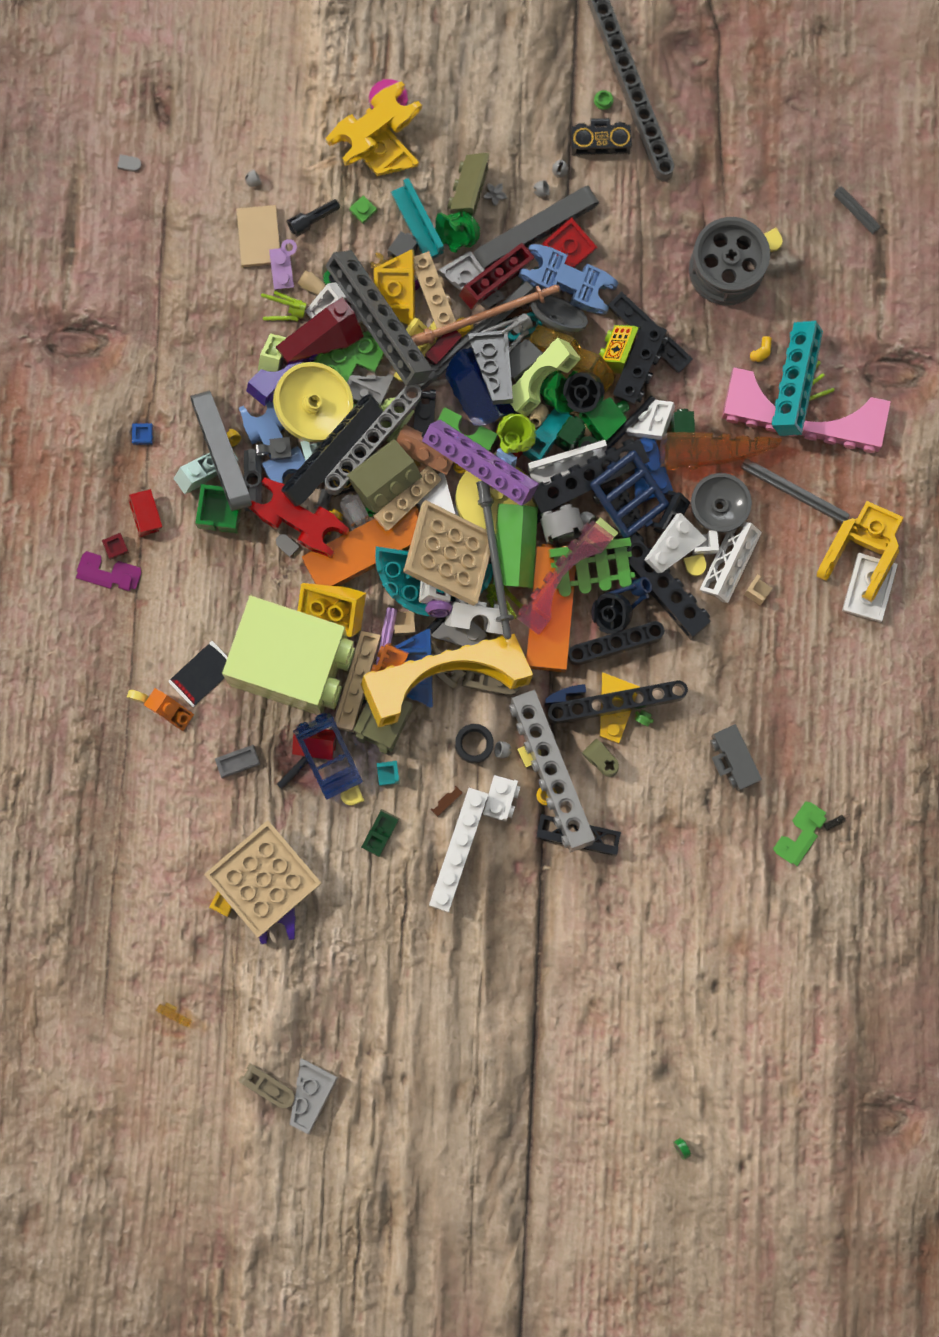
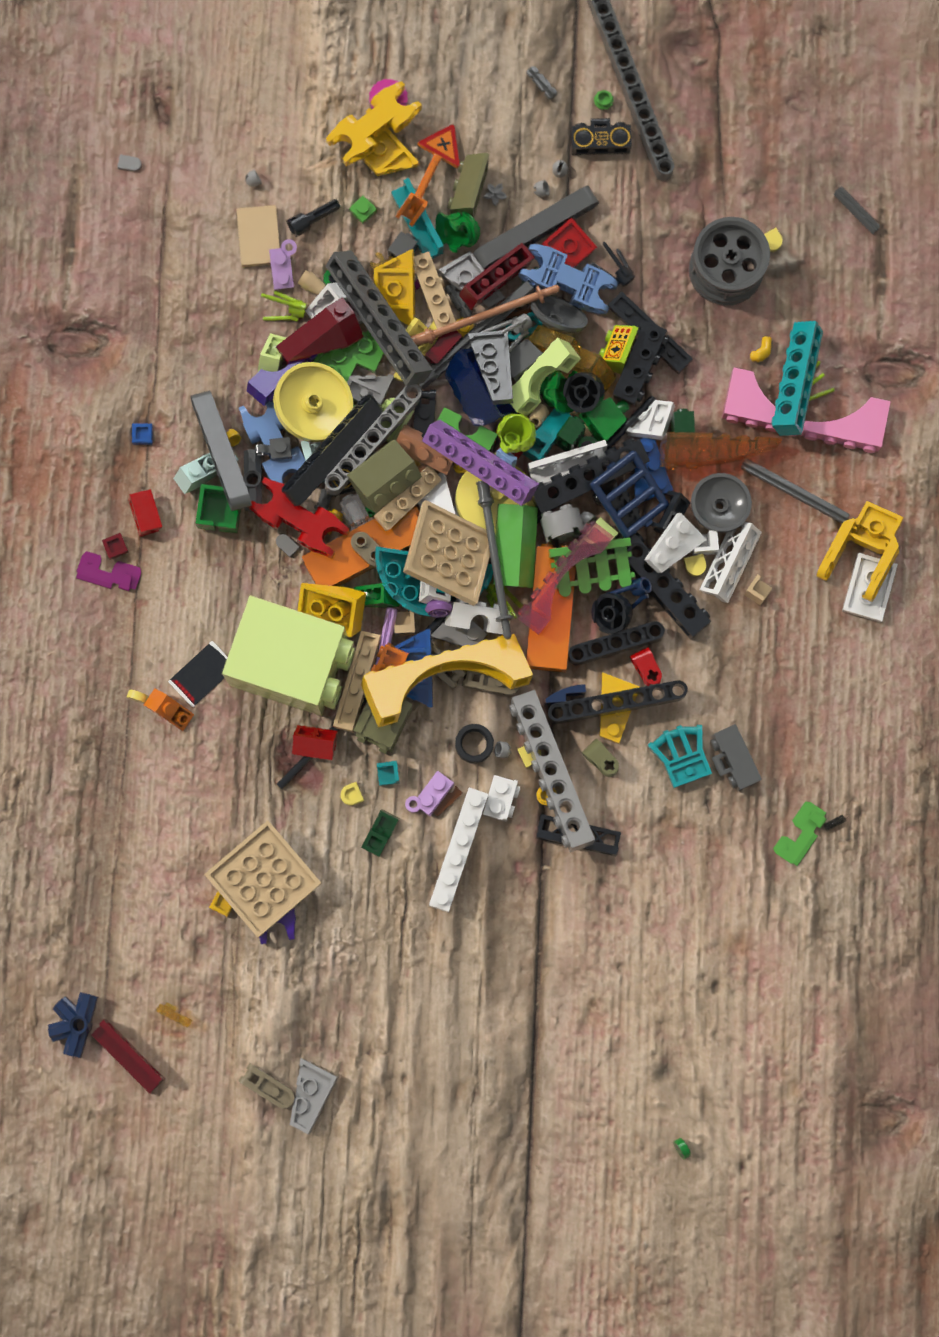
flat silver tile [215,745,261,778] -> none
clear blue door [293,713,363,800] -> none
bright green plate [634,709,654,727] -> none
none -> dark blue piece [48,992,98,1058]
none -> dark red fence [91,1020,165,1094]
none -> dark tan plate [351,532,380,567]
none -> green arch [354,583,400,609]
none -> orange piece [395,124,460,226]
none -> lavender hinge [405,771,454,816]
none -> dark grey axle [445,284,472,318]
none -> dark grey axle [526,66,557,100]
none -> black plant [591,242,635,287]
none -> red piece [630,647,662,686]
none -> teal plate [647,725,712,789]

